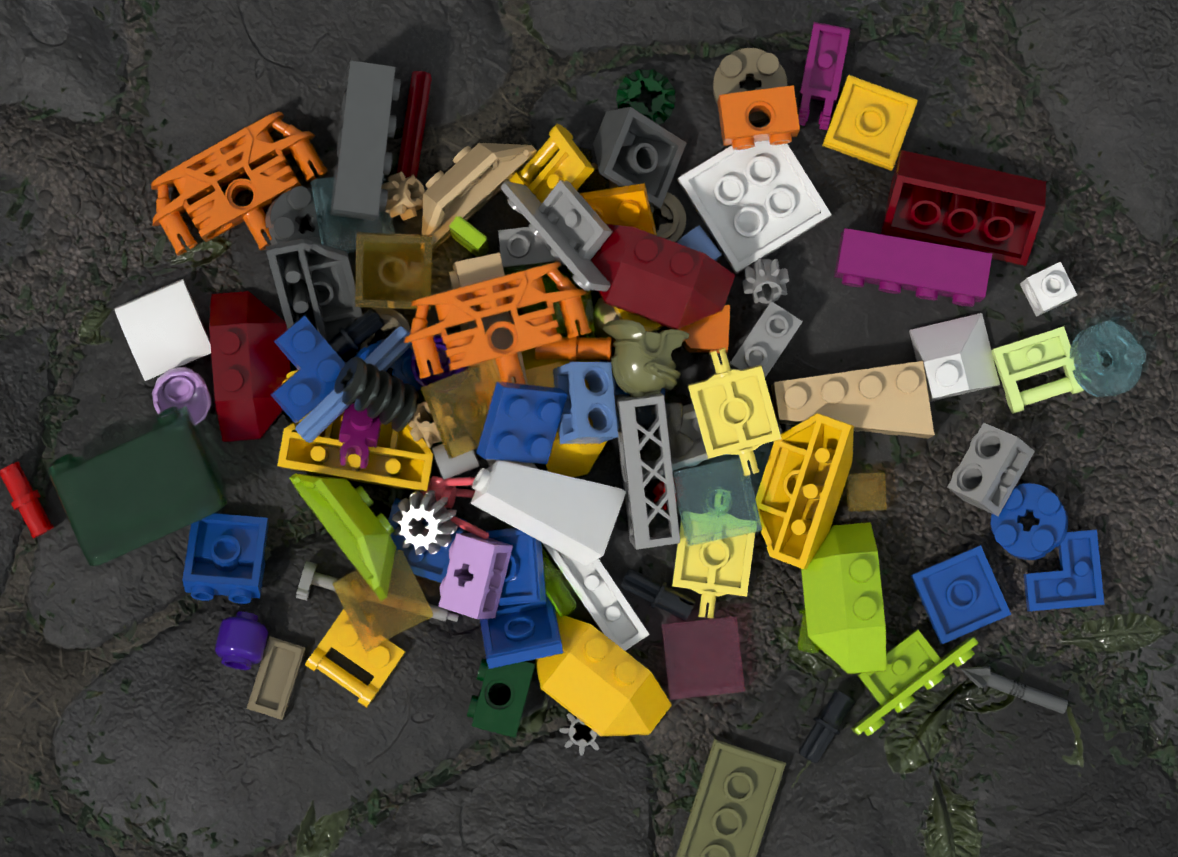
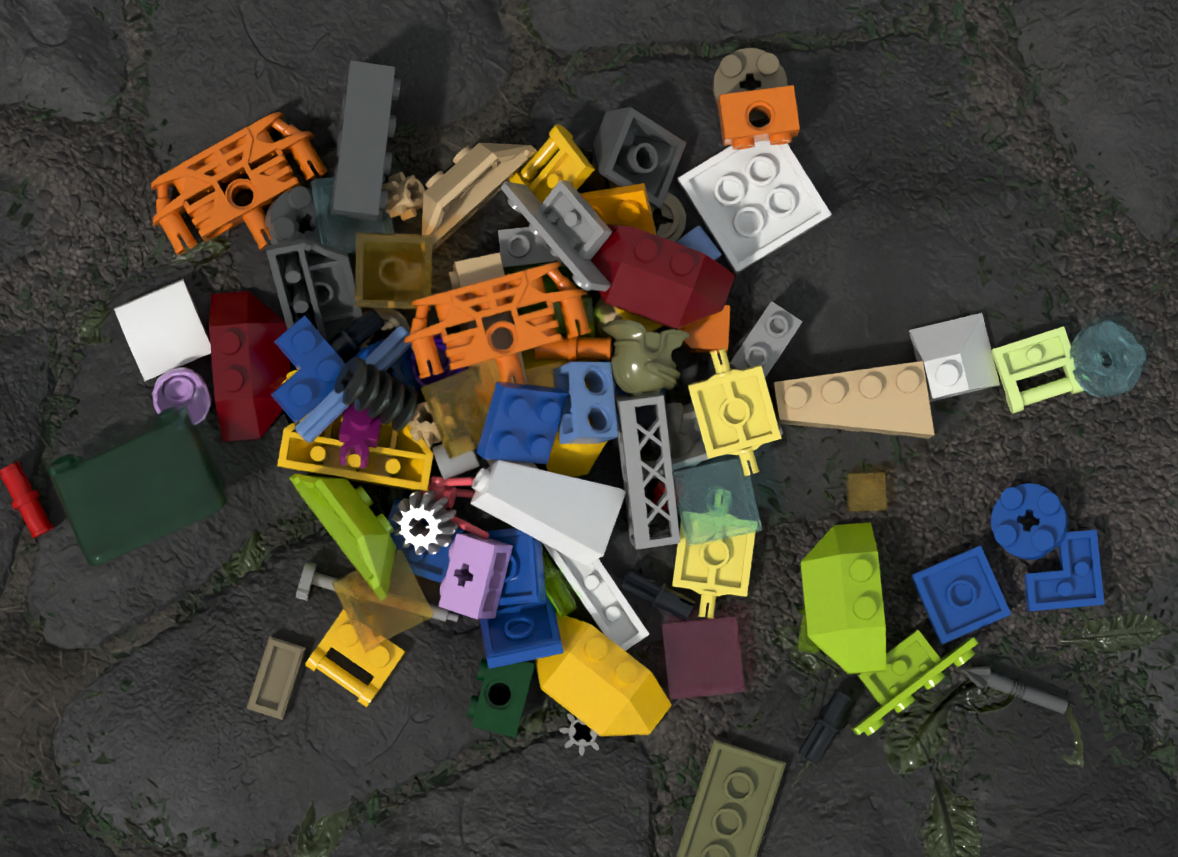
blue plate [182,512,269,604] -> none
dark purple head [215,611,268,670] -> none
dark red axle [397,71,432,179] -> none
lime tile [449,216,489,257] -> none
dark green gear [616,69,675,125] -> none
light grey gear [742,258,789,304] -> none
yellow wedge [752,413,854,569] -> none
magenta hinge [798,22,850,130] -> none
yellow plate [822,75,918,171] -> none
magenta brick [834,228,992,307] -> none
dark red slope [881,150,1046,266] -> none
light grey brick [947,422,1035,516] -> none
white brick [1020,262,1077,317] -> none

